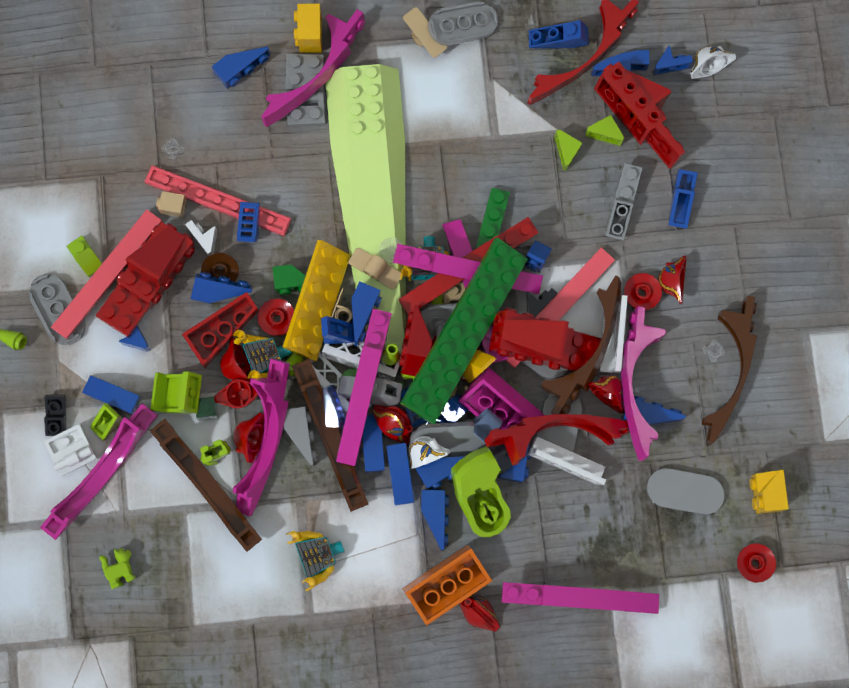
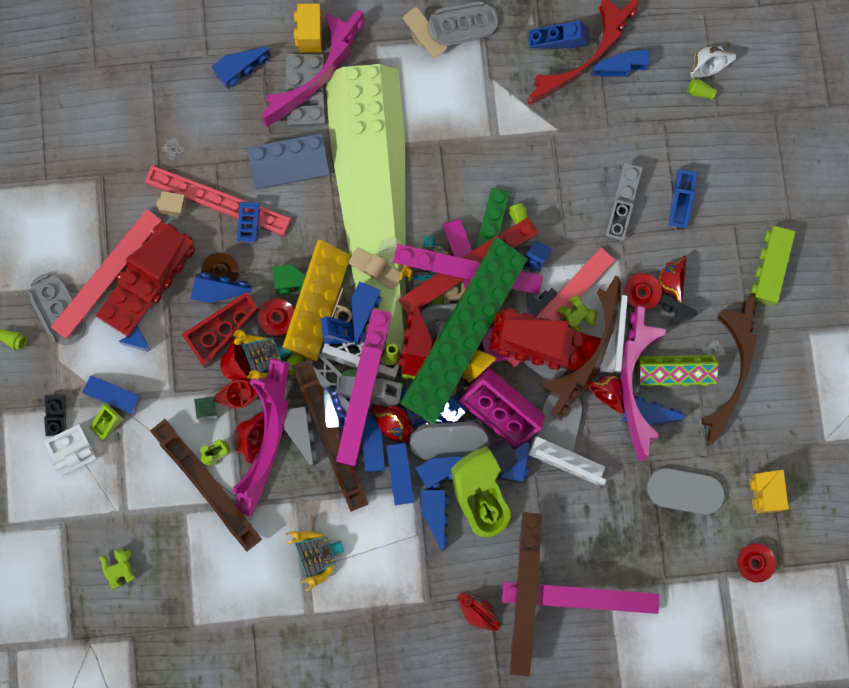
dark pink slope [40,404,158,540] -> none
lime slope [66,235,102,277] -> none
lime panel [150,371,202,414] -> none
white slope [185,220,217,256] -> none
orange slope [402,545,492,626] -> none
white hat [409,436,450,469] -> none
sand blue piece [474,408,503,444] -> none
red slope [484,414,630,465] -> none
lime slope [554,129,582,171] -> none
lime slope [585,115,624,146] -> none
red wedge [594,62,685,169] -> none
blue slope [653,45,693,75] -> none
none -> sand blue slope [247,133,330,189]
none -> lime cone [508,203,527,225]
none -> reddish brown slope [509,512,542,677]
none -> lime animal [557,295,598,333]
none -> lime brick [637,355,718,387]
none -> black slope [658,294,699,326]
none -> lime cone [687,78,717,100]
none -> lime brick [750,225,796,307]

